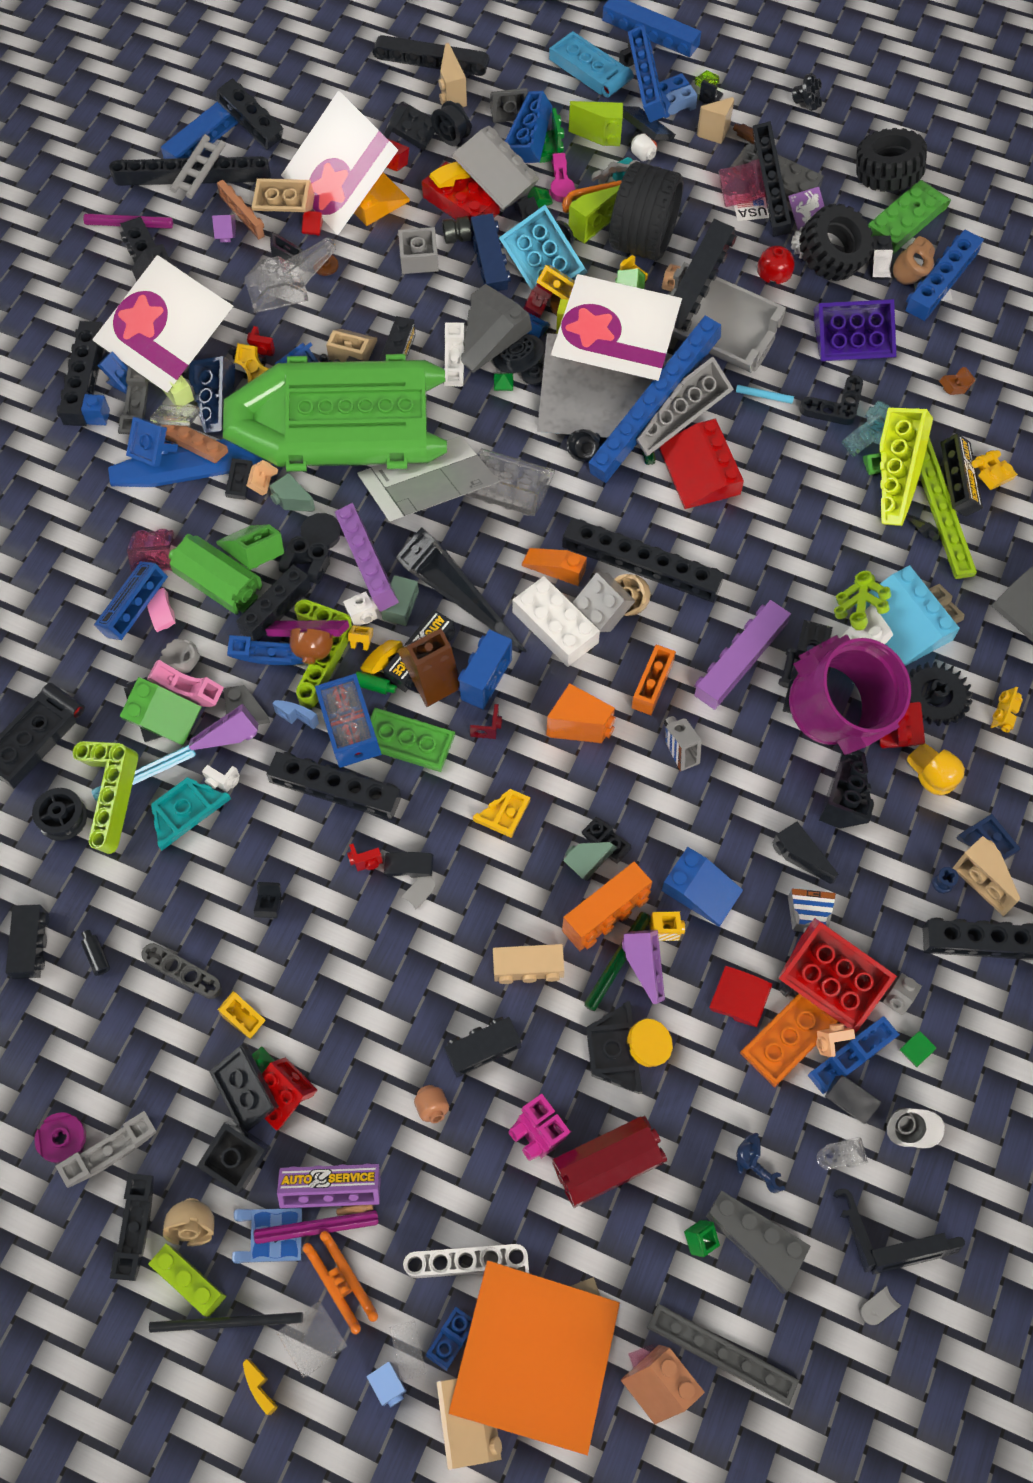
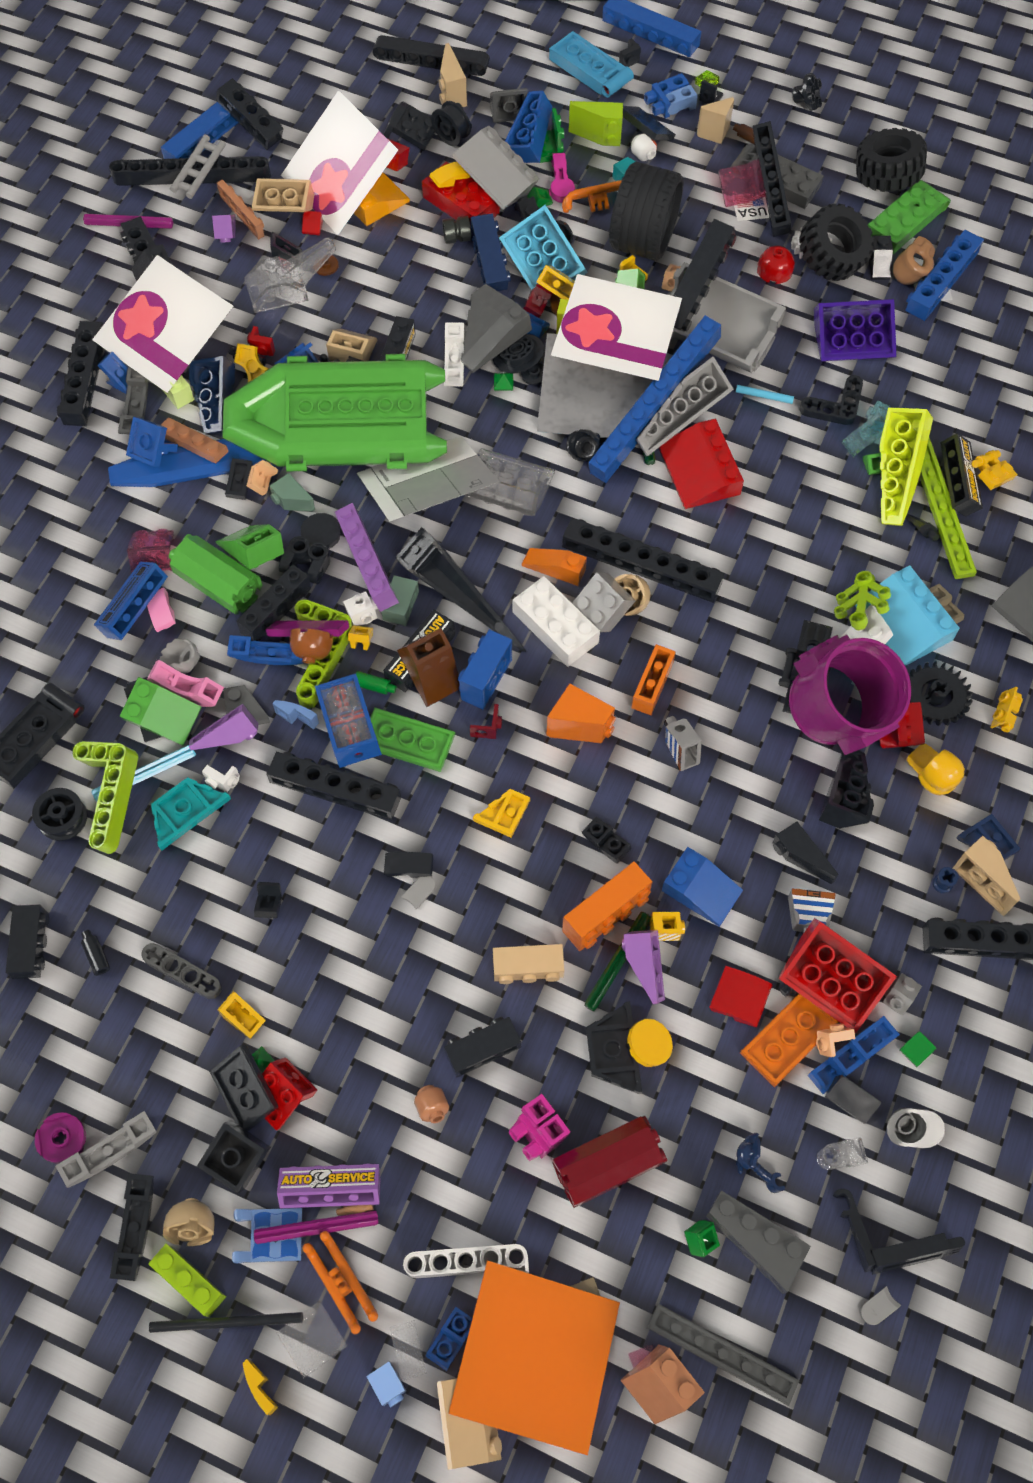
blue brick [81,394,110,426] -> none
clear tile [150,405,199,426] -> none
red bracket [347,843,383,872] -> none
yellow slope [361,640,403,674] -> none
light grey brick [398,227,439,274] -> none
sand green slope [563,842,617,881] -> none
lime slope [568,185,620,244] -> none
light grey piece [592,160,640,185] -> none
blue brick [628,25,666,122] -> none
medium lavender brick [694,600,791,710] -> none
sticker [788,187,824,230] -> none
dark orange bracket [939,367,975,395] -> none

